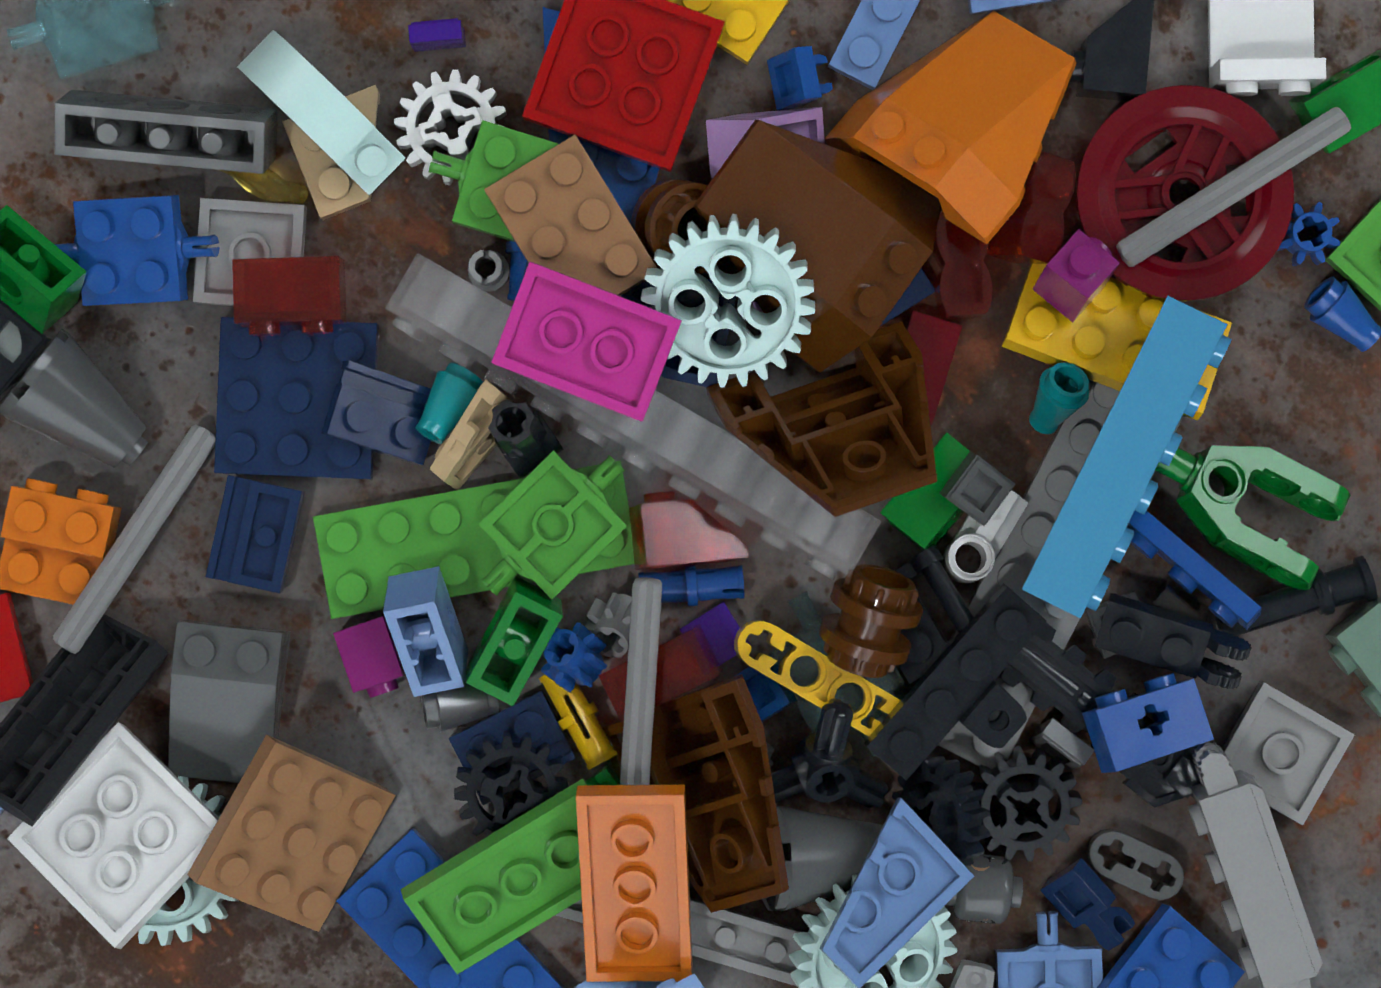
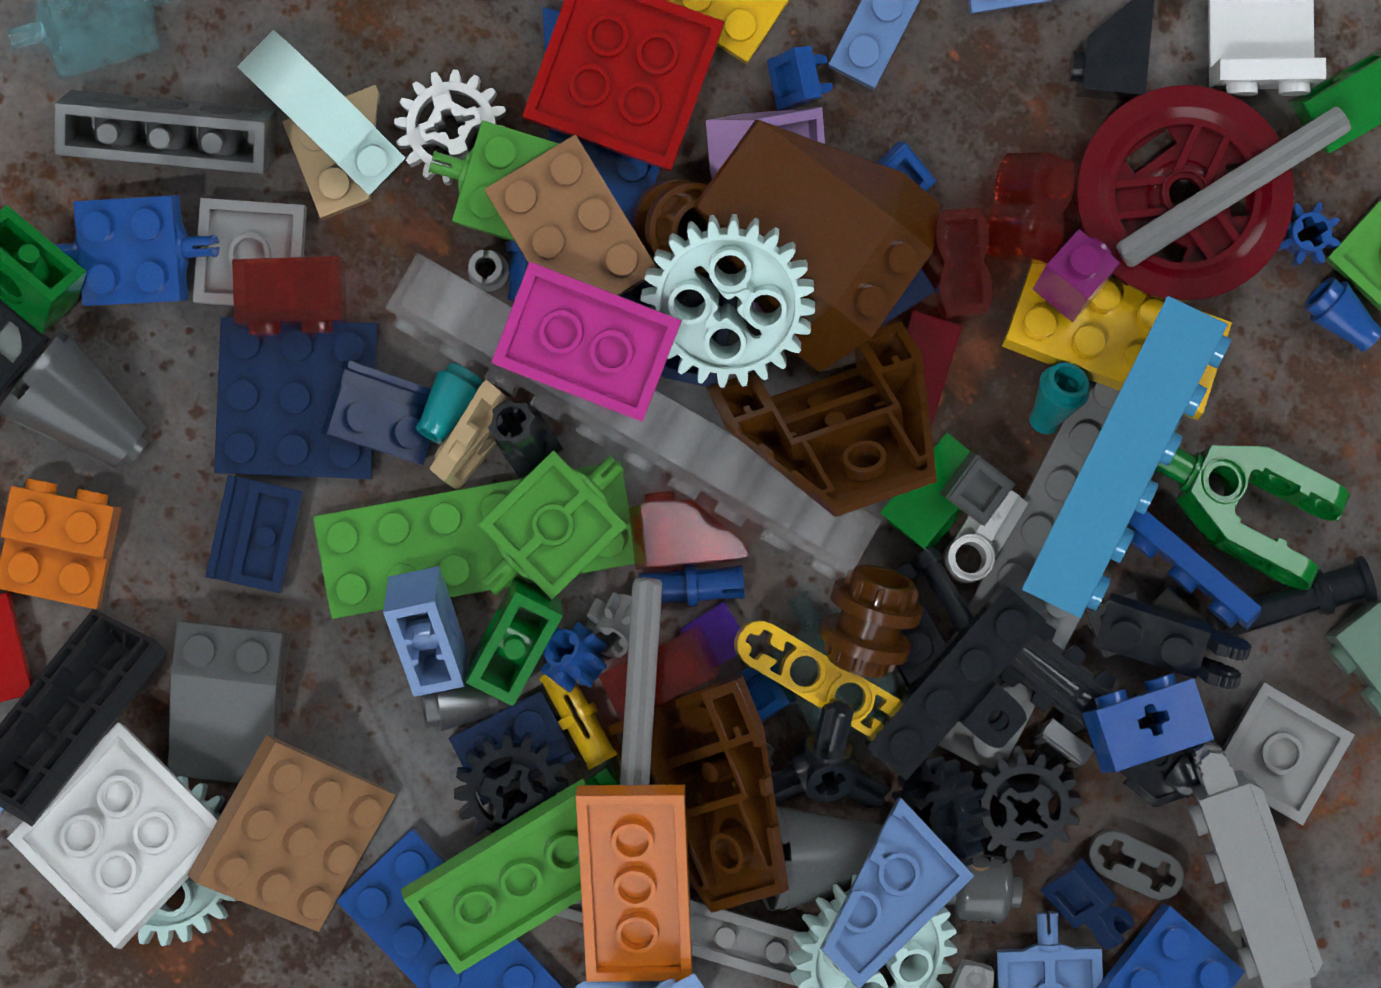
light grey axle [53,424,216,654] -> none
clear yellow bar [220,168,308,205] -> none
magenta brick [333,616,406,698] -> none
dark purple tile [408,18,466,52] -> none
orange wedge [824,11,1077,245] -> none

